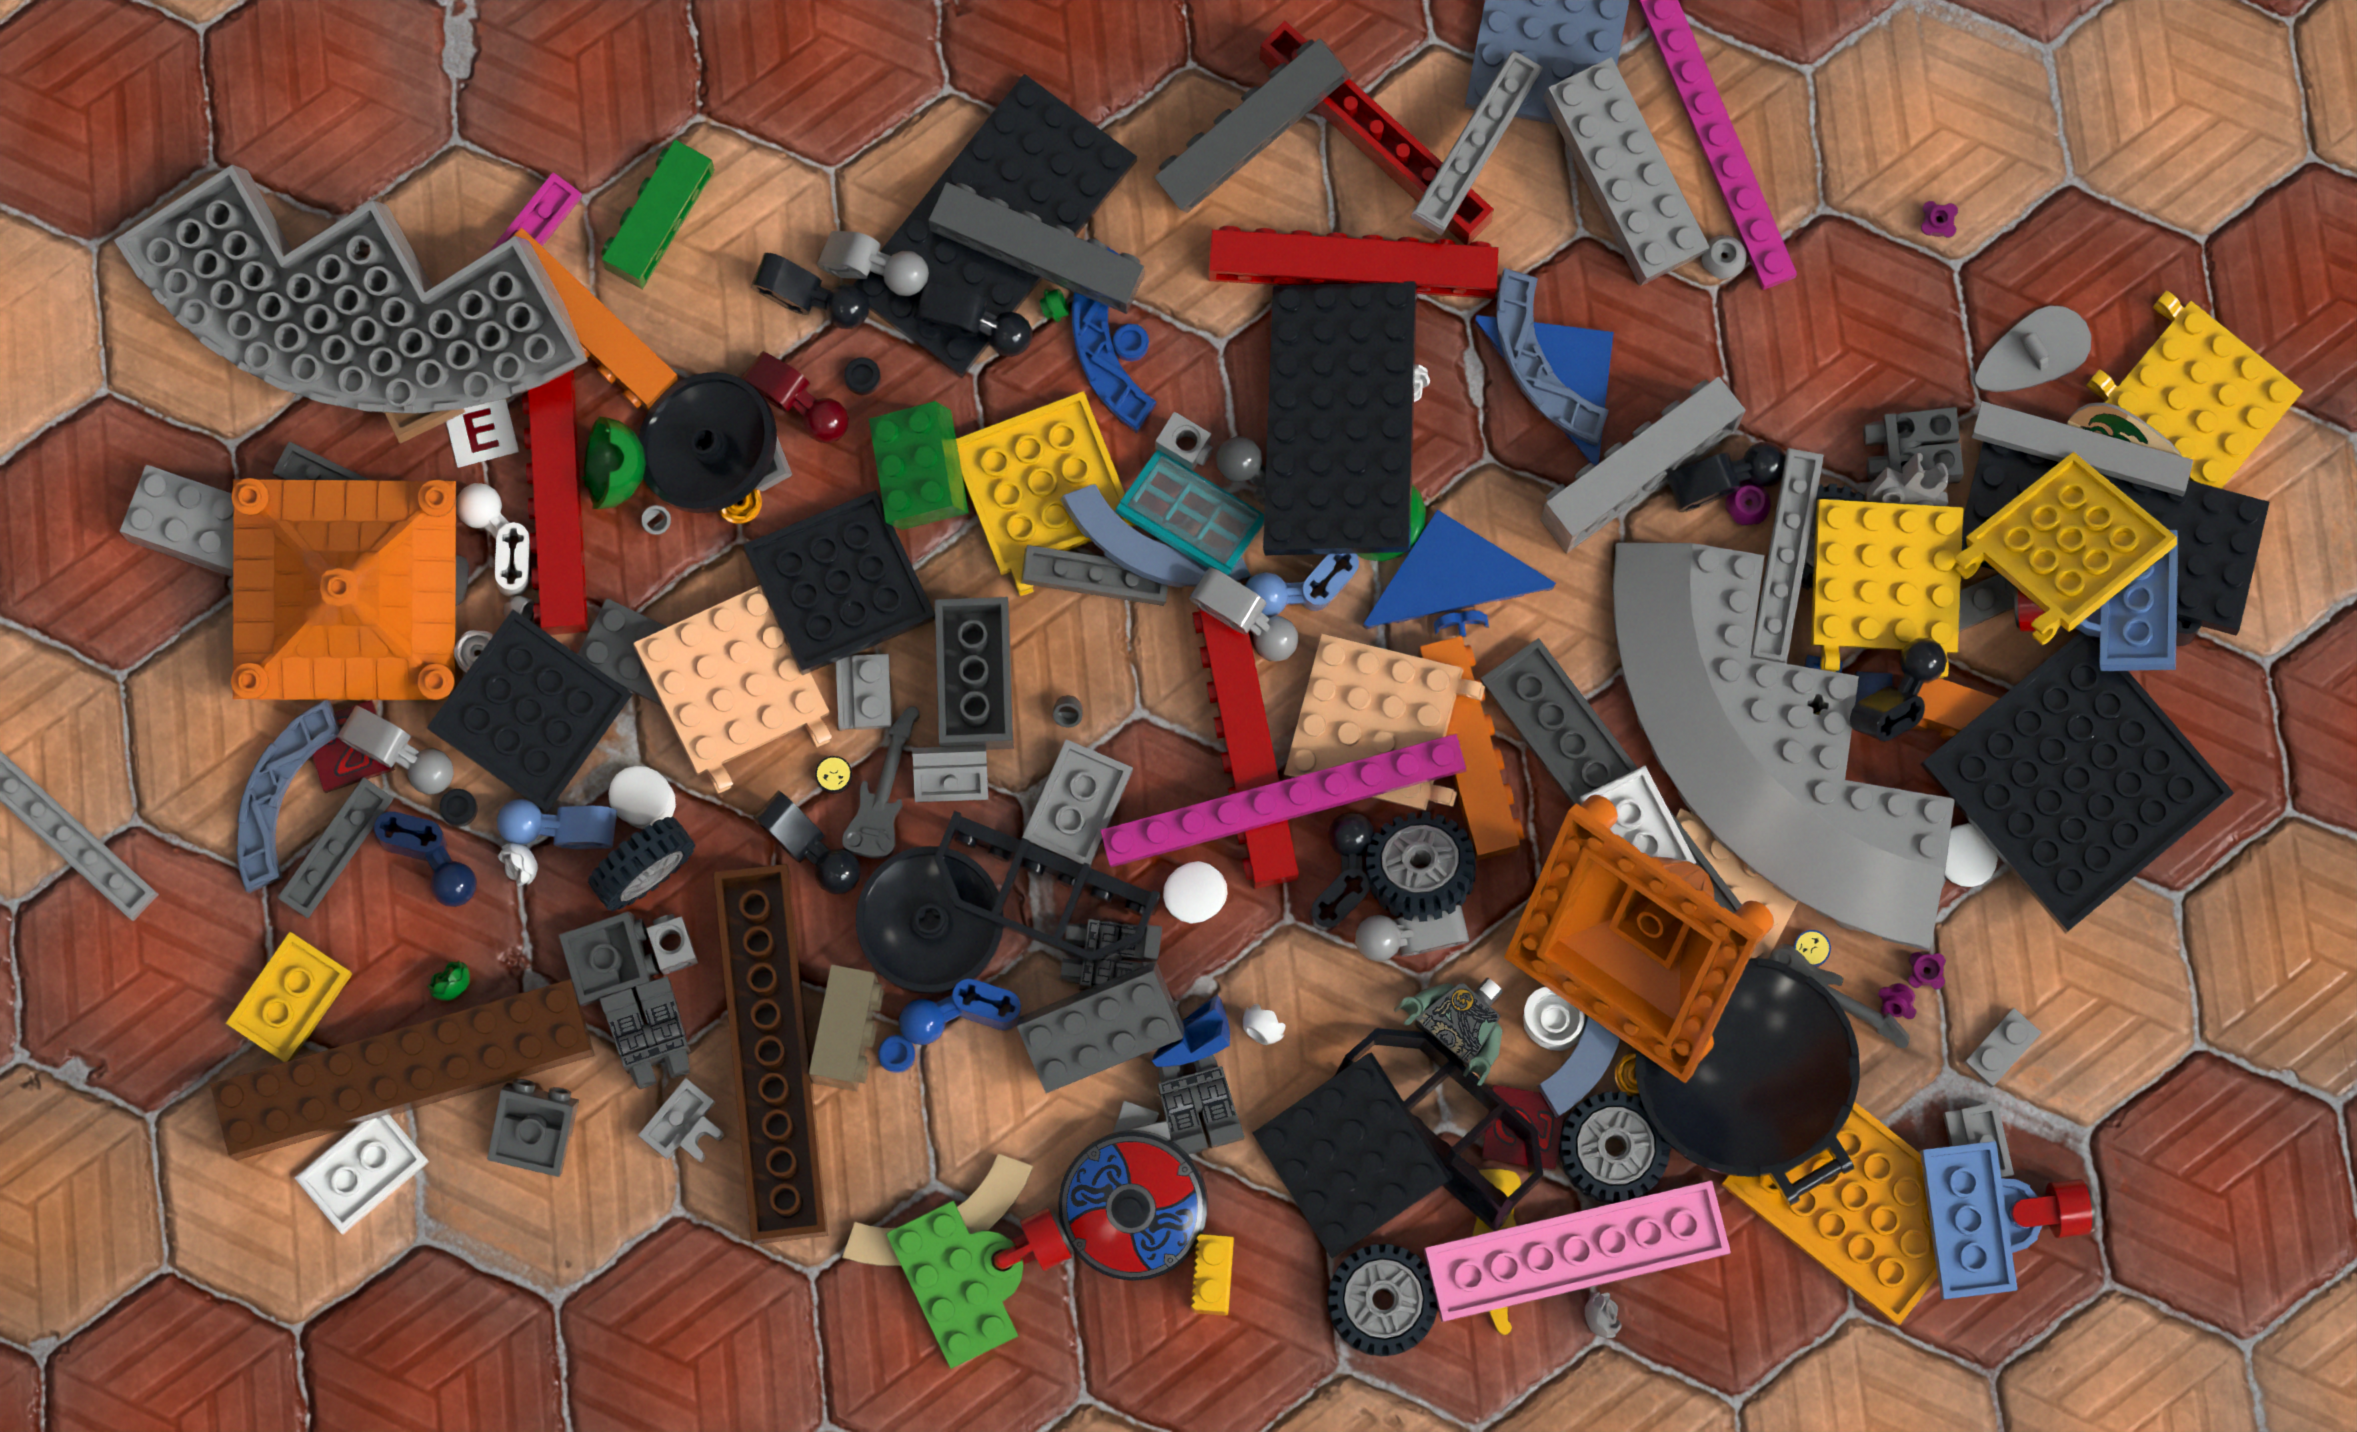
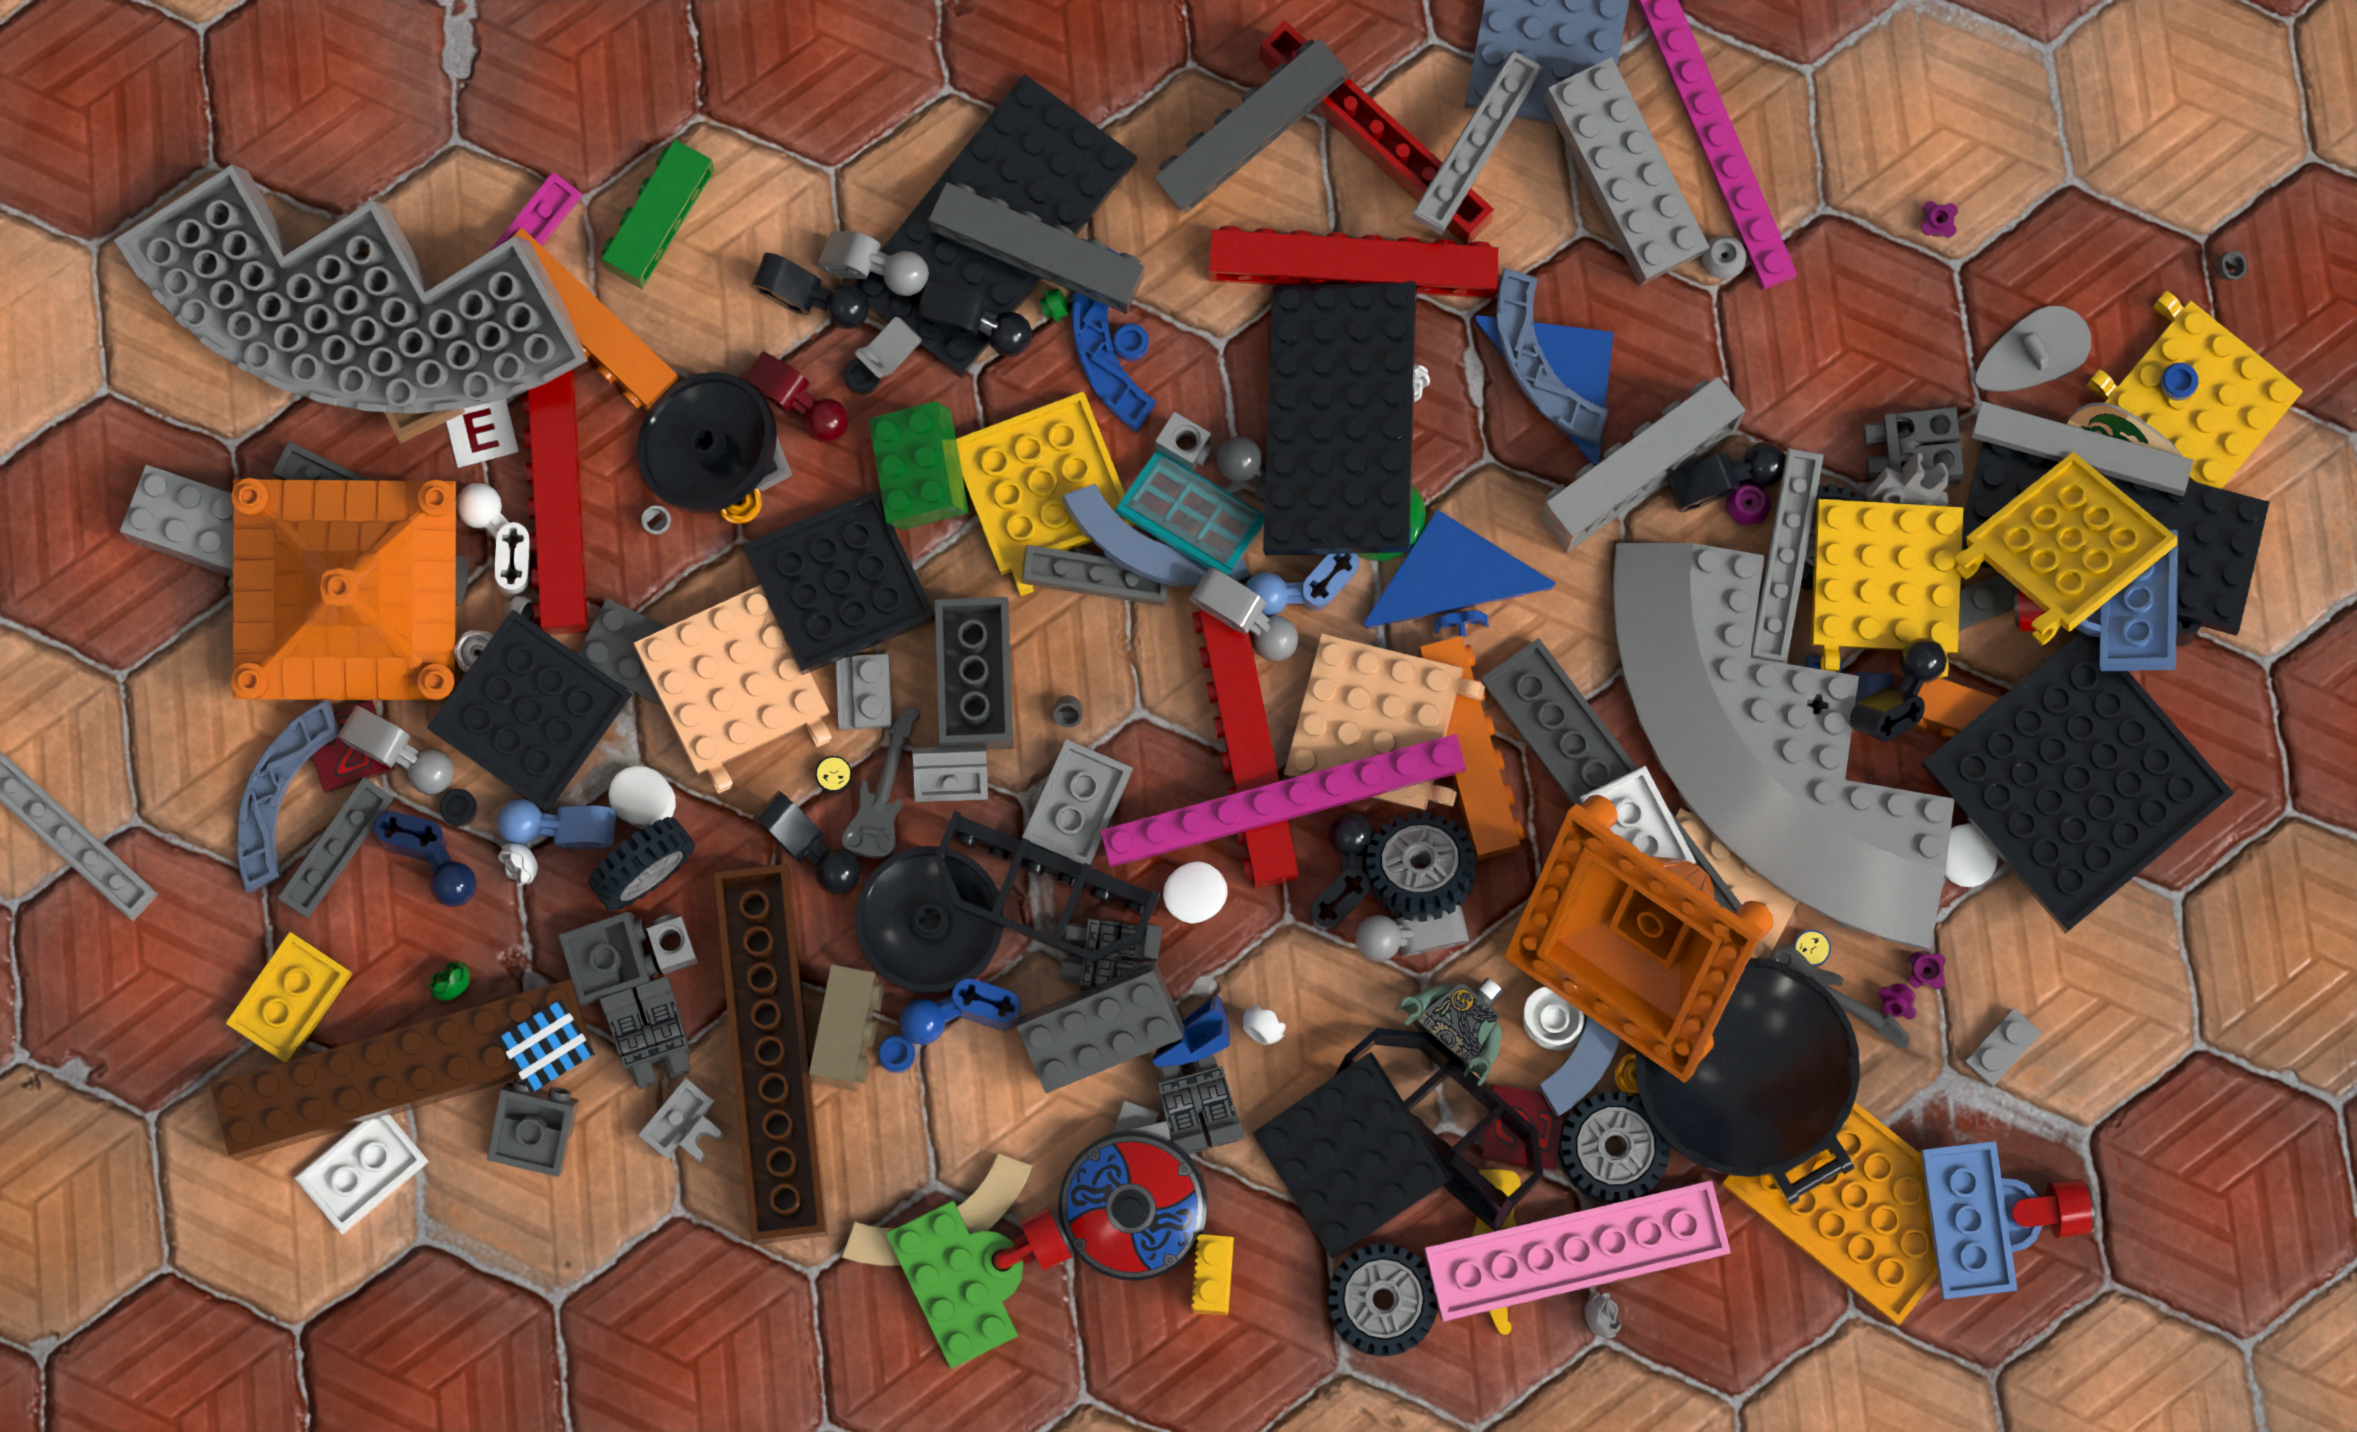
green cylinder [581,416,646,510] -> none
light grey plate [1943,1102,2014,1178] -> none
none -> sticker [497,999,595,1093]
none -> light grey bracket [854,317,921,378]
none -> blue tile [2160,363,2198,401]
none -> dark grey hinge [2215,251,2247,281]

